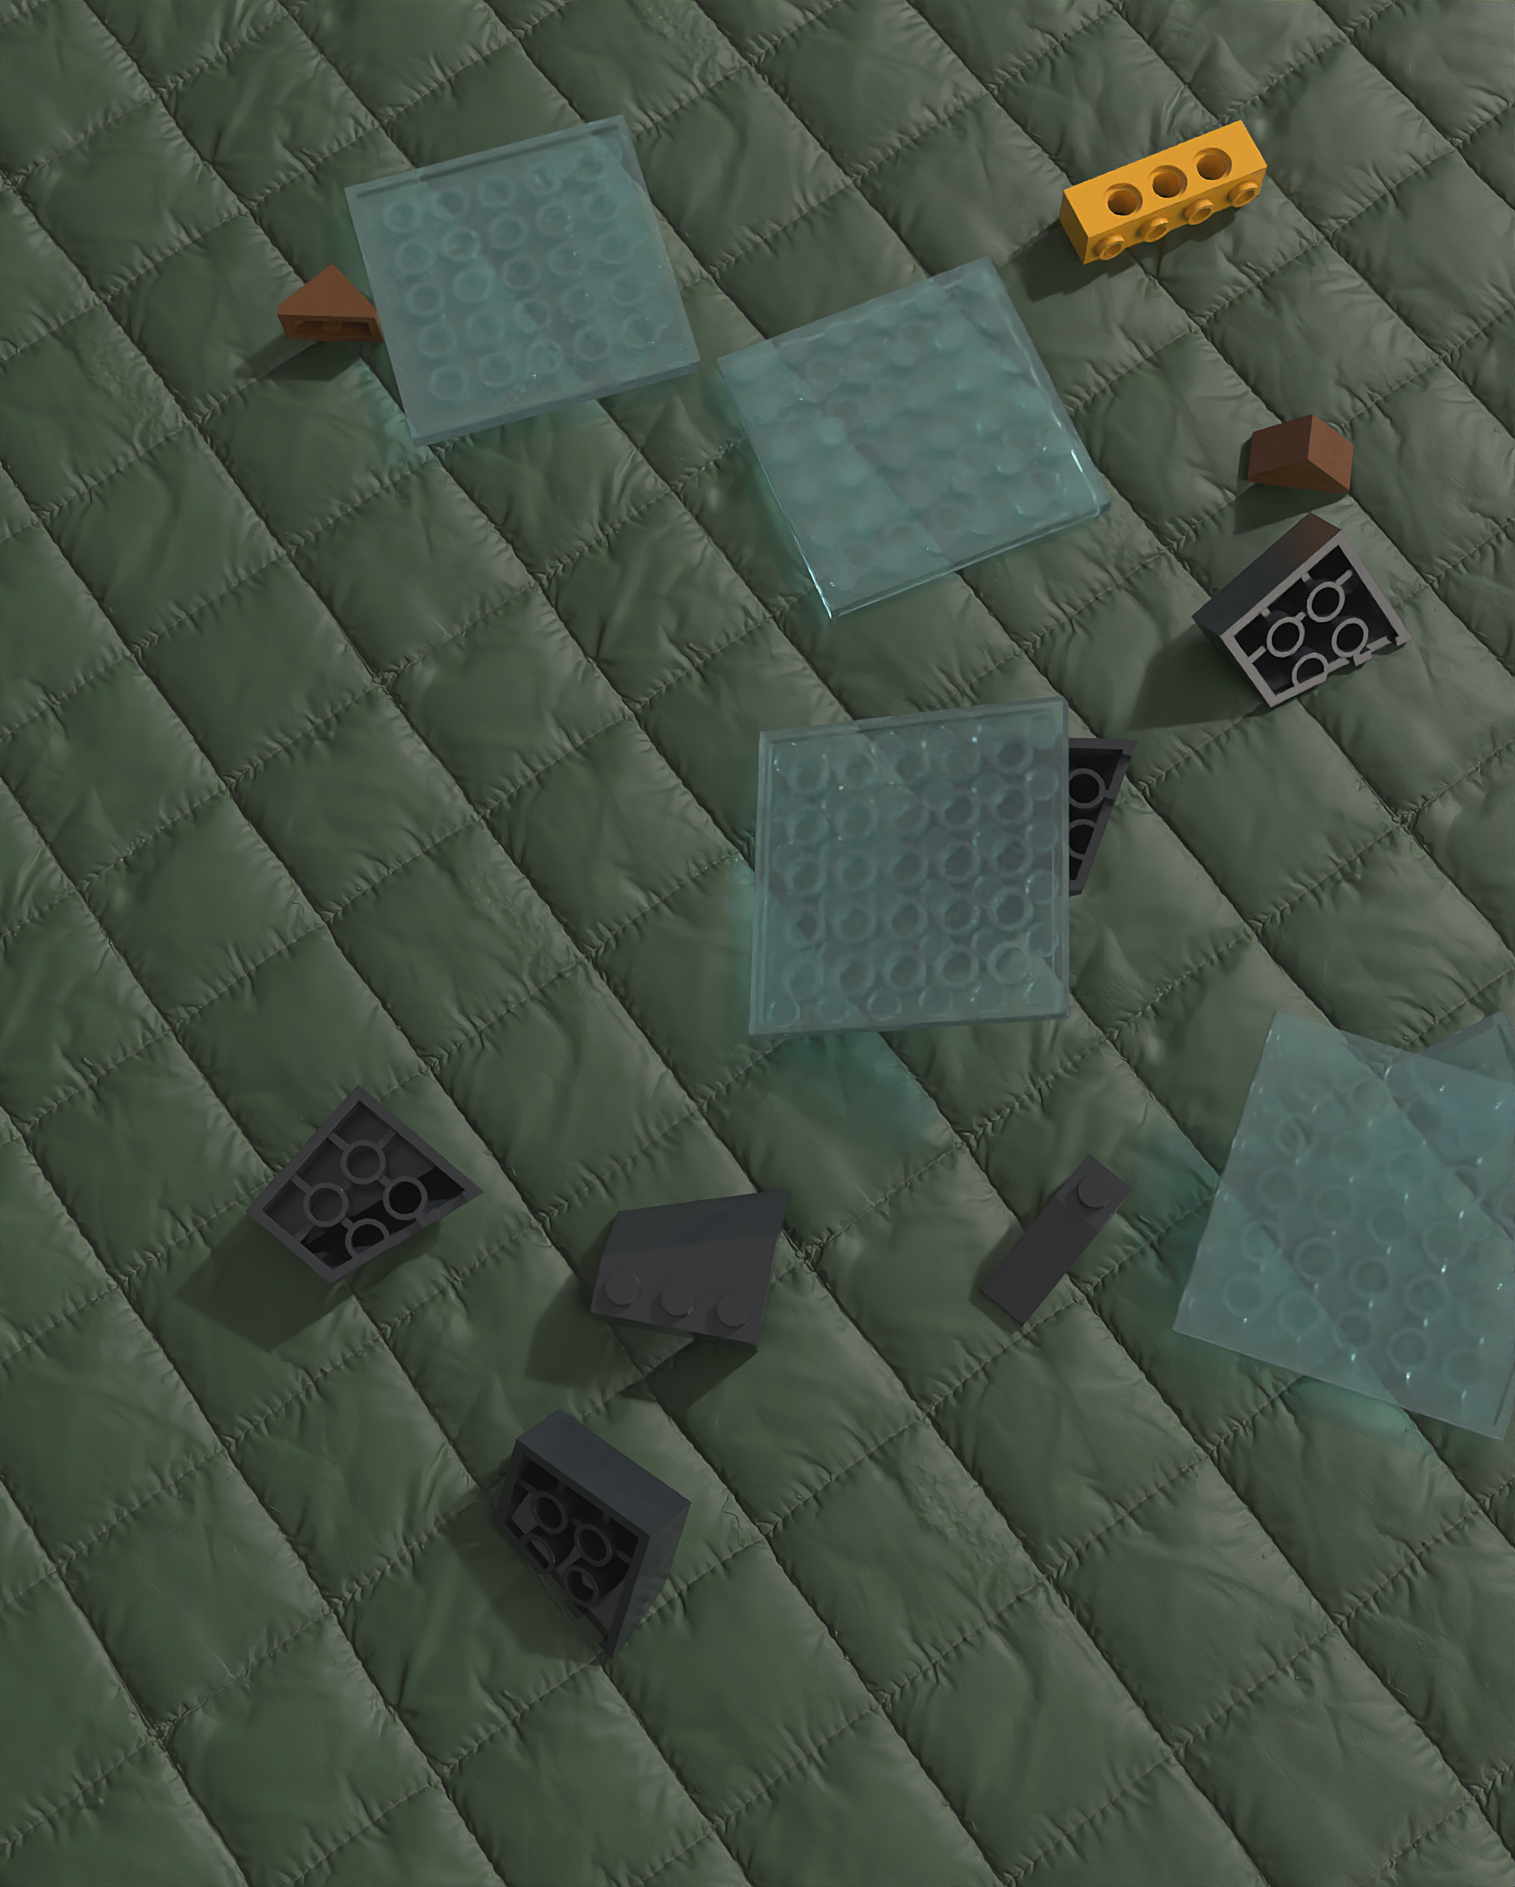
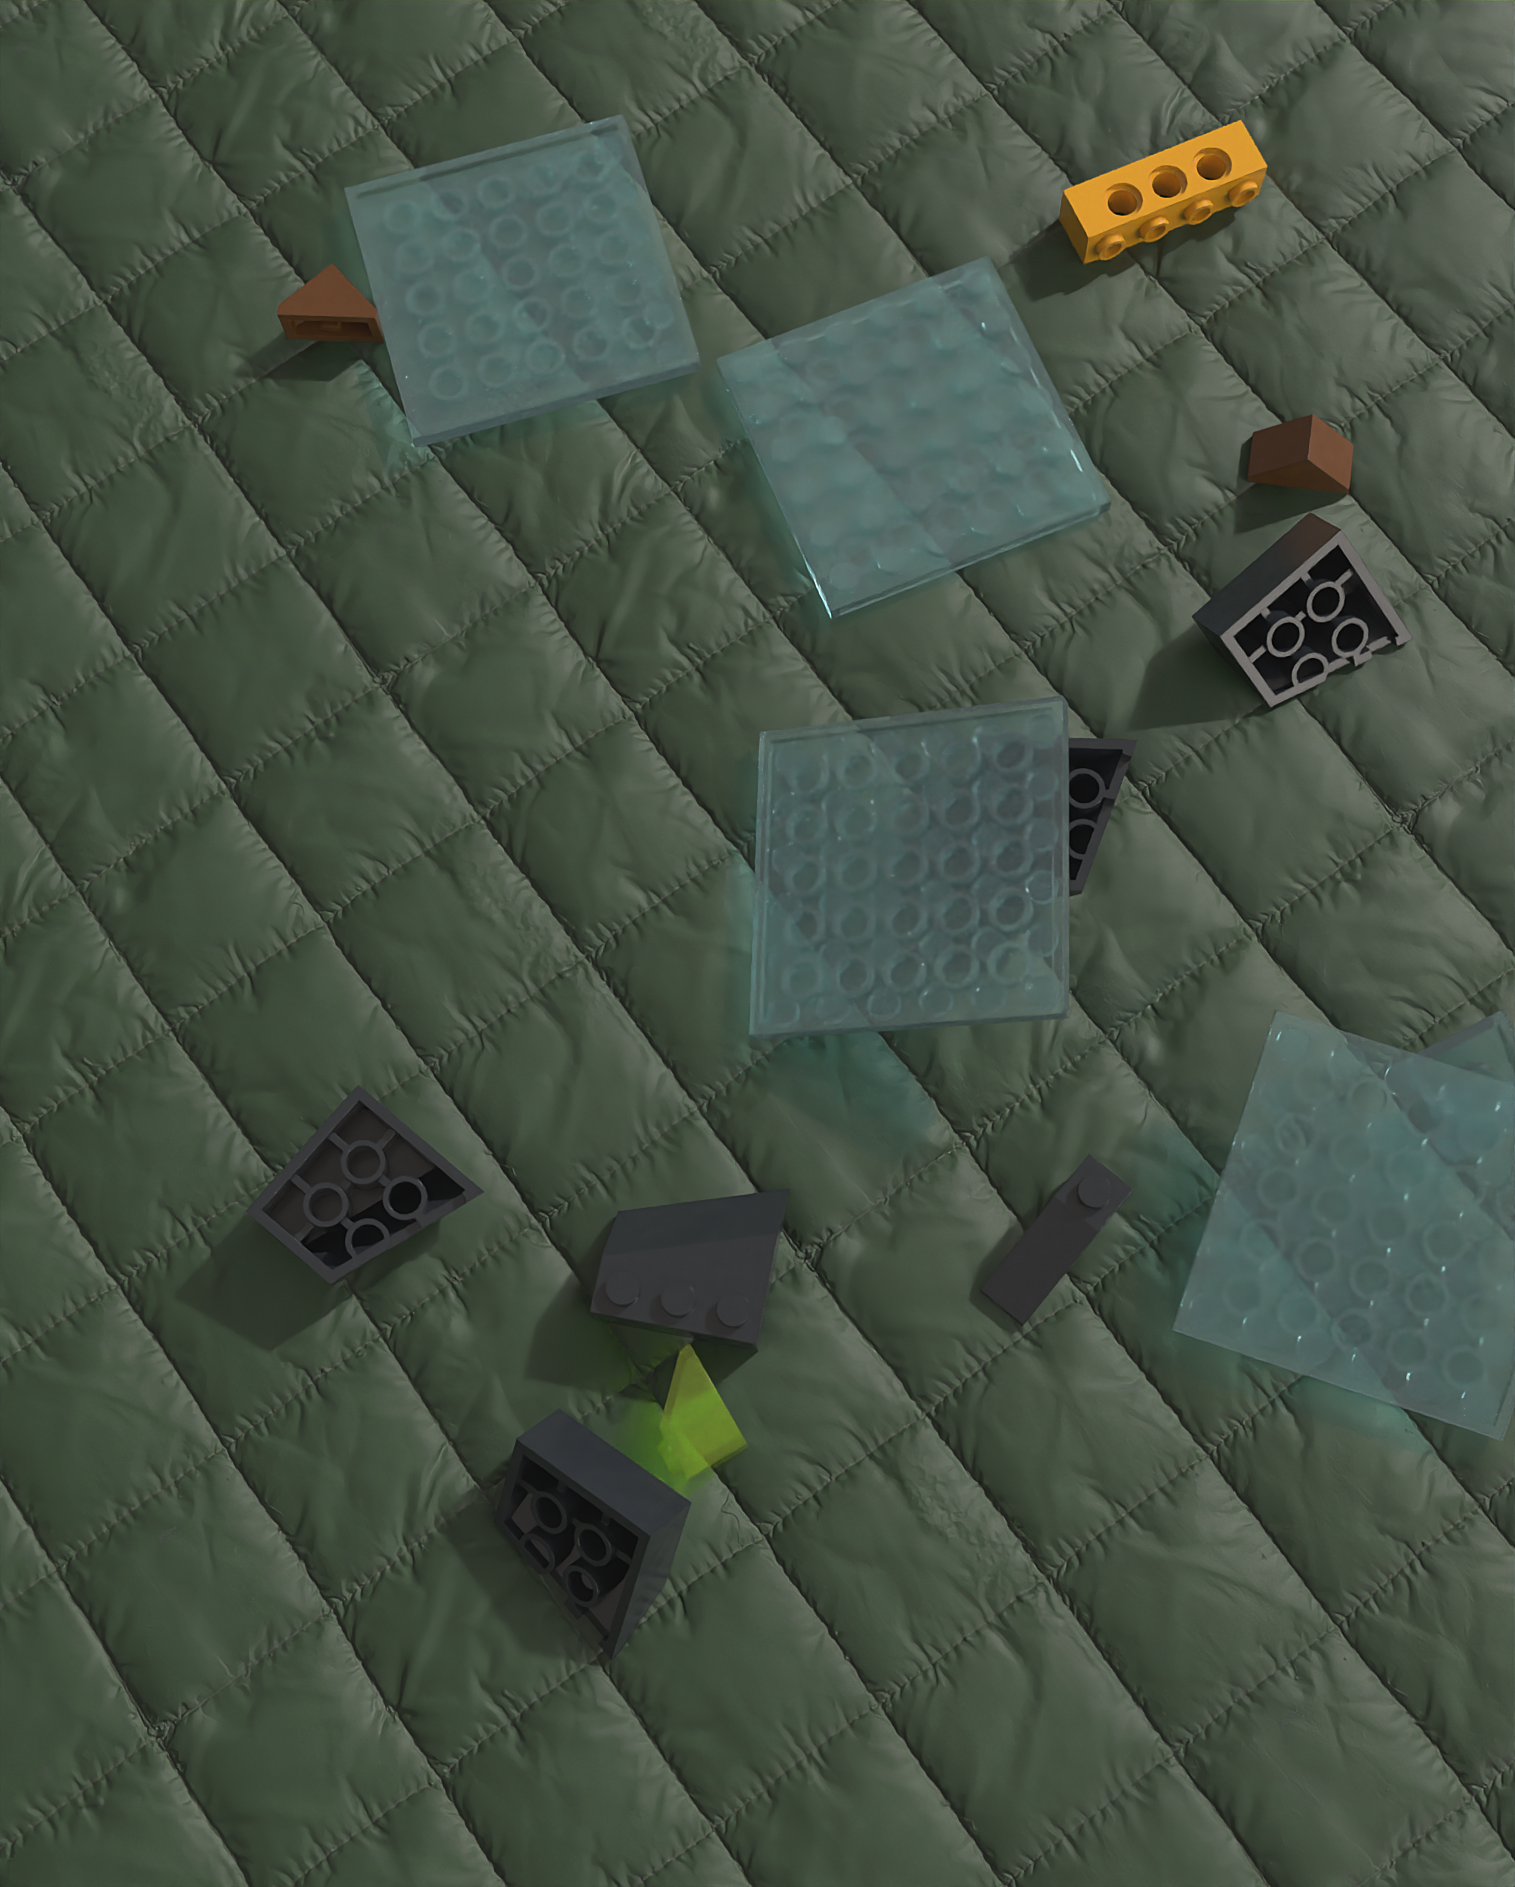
none -> clear neon green slope [657,1344,749,1482]

